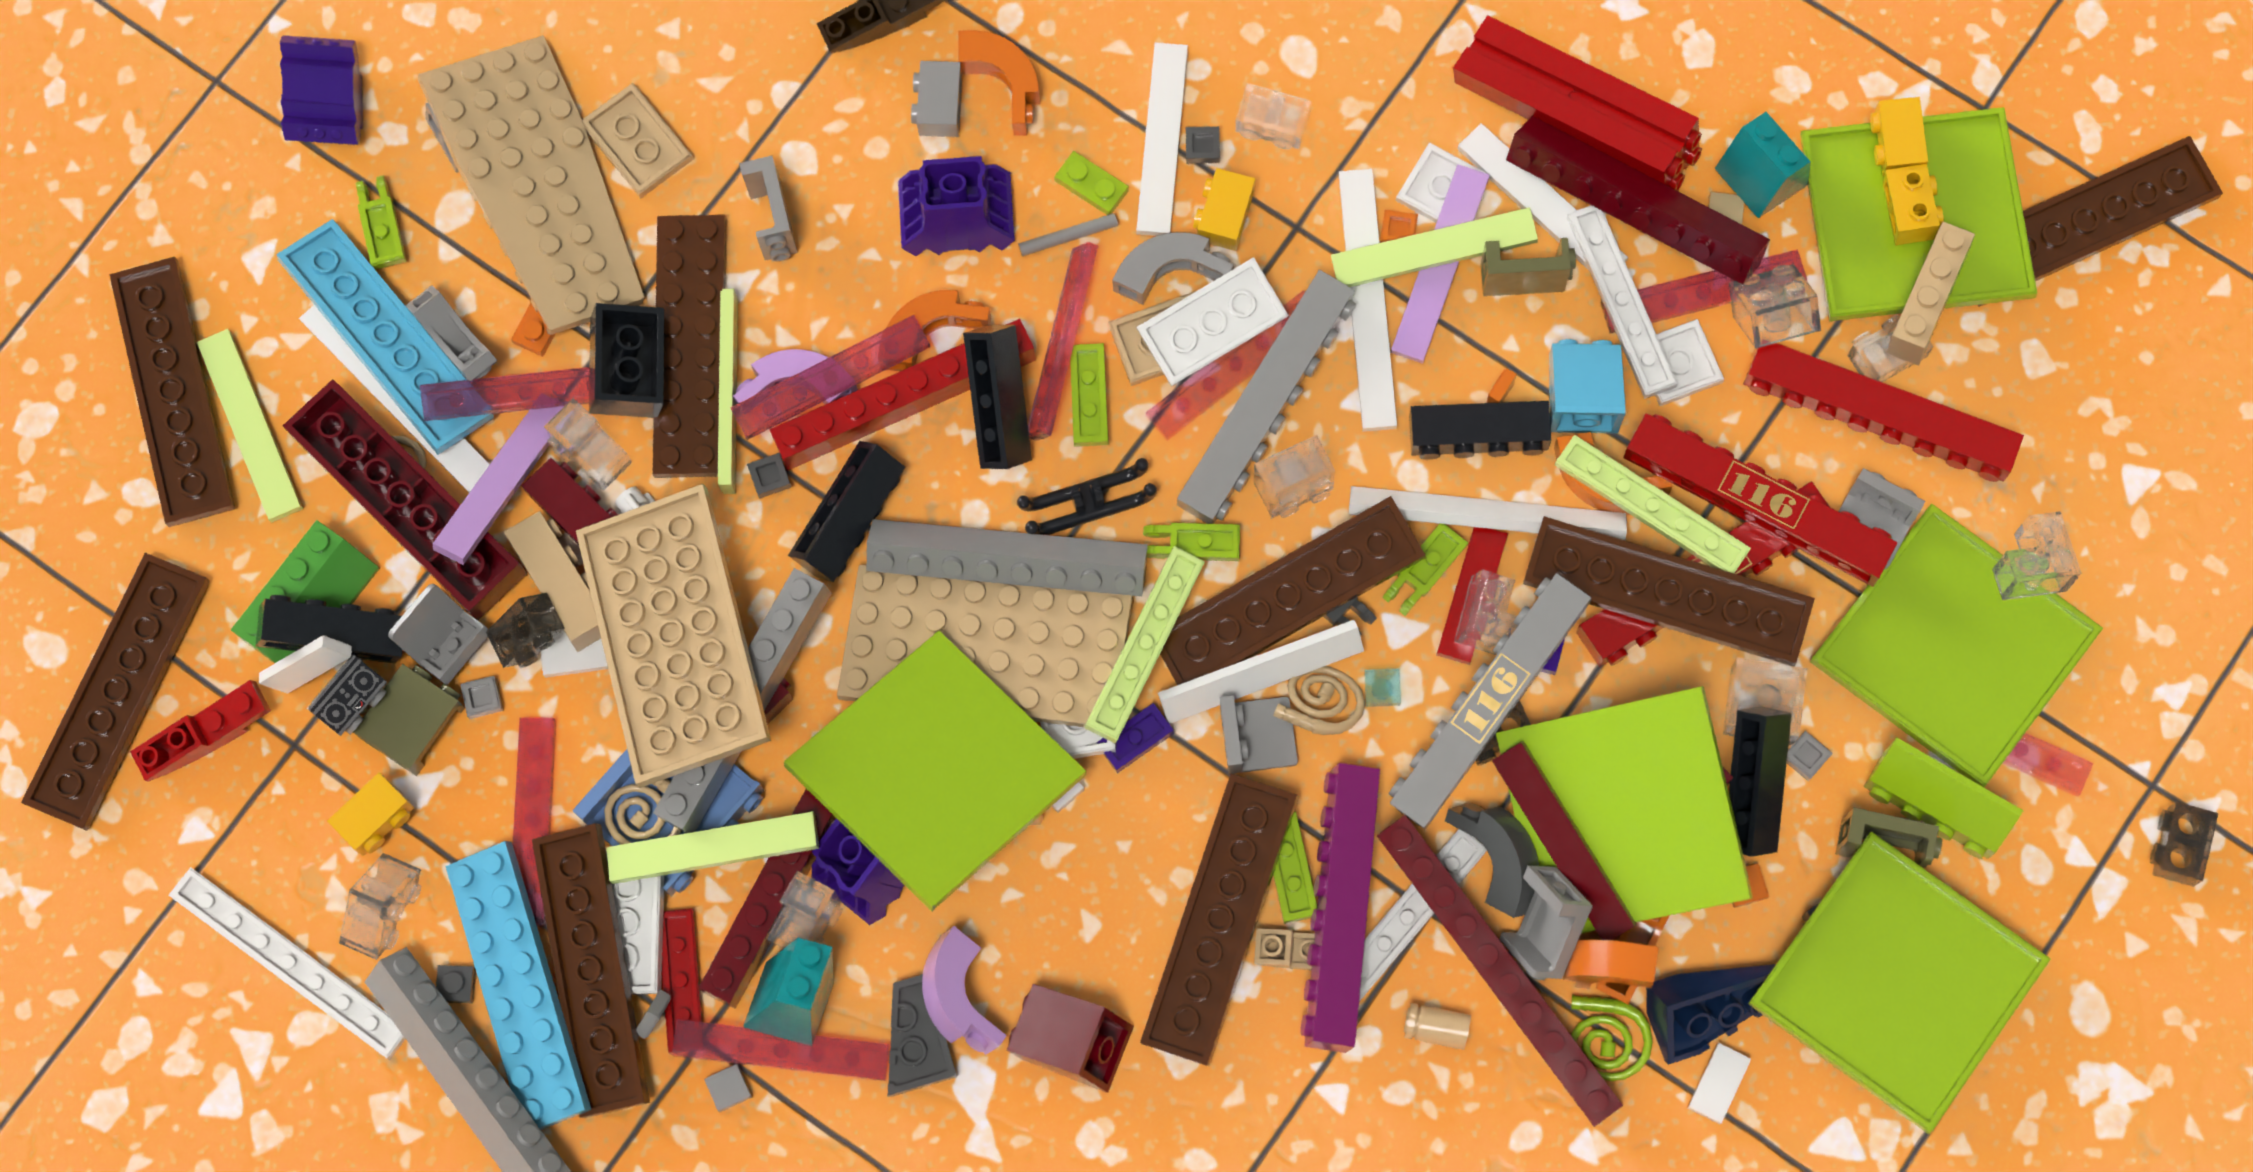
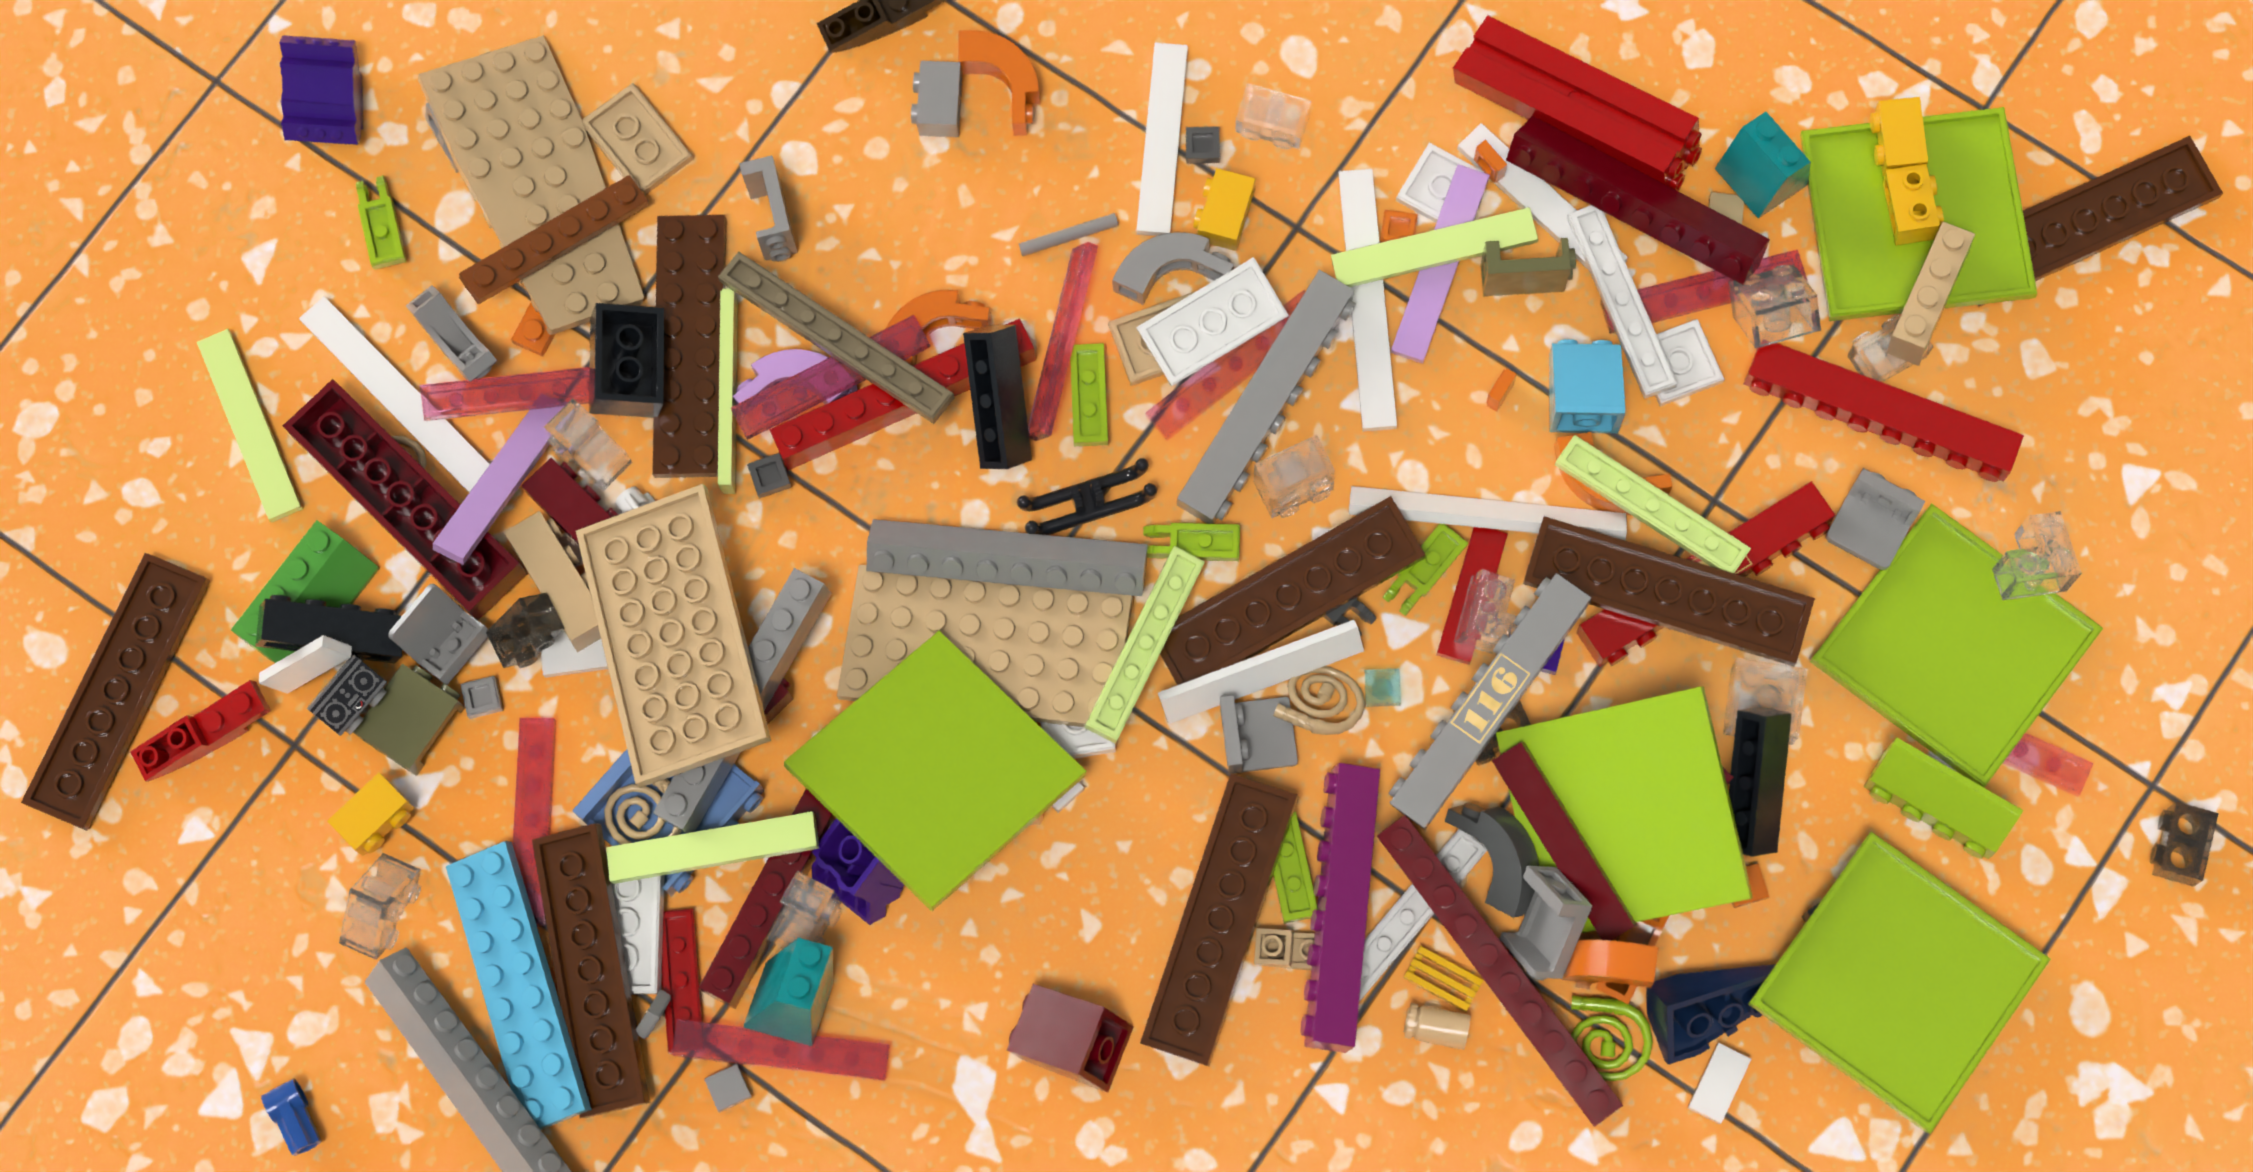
reddish brown plate [109,256,235,527] -> none
white tile [169,867,406,1060] -> none
medium azure plate [276,219,494,455] -> none
dark grey plate [436,965,476,1003] -> none
black brick [788,441,905,582] -> none
dark grey wing [887,974,957,1098] -> none
dark purple slope [898,156,1015,257] -> none
lavender arch [922,926,1007,1055] -> none
lime plate [1054,151,1129,215] -> none
dark purple plate [1097,703,1174,773] -> none
black brick [1409,401,1551,460] -> none
red brick [1623,413,1898,587] -> none
light grey tile [1787,731,1833,782] -> none
olive panel [1835,807,1942,868] -> none
none -> blue piece [261,1078,322,1156]
none -> dark orange plate [459,175,648,305]
none -> dark tan tile [718,252,955,424]
none -> yellow tile [1403,946,1483,1012]
none -> orange tile [1474,140,1507,183]

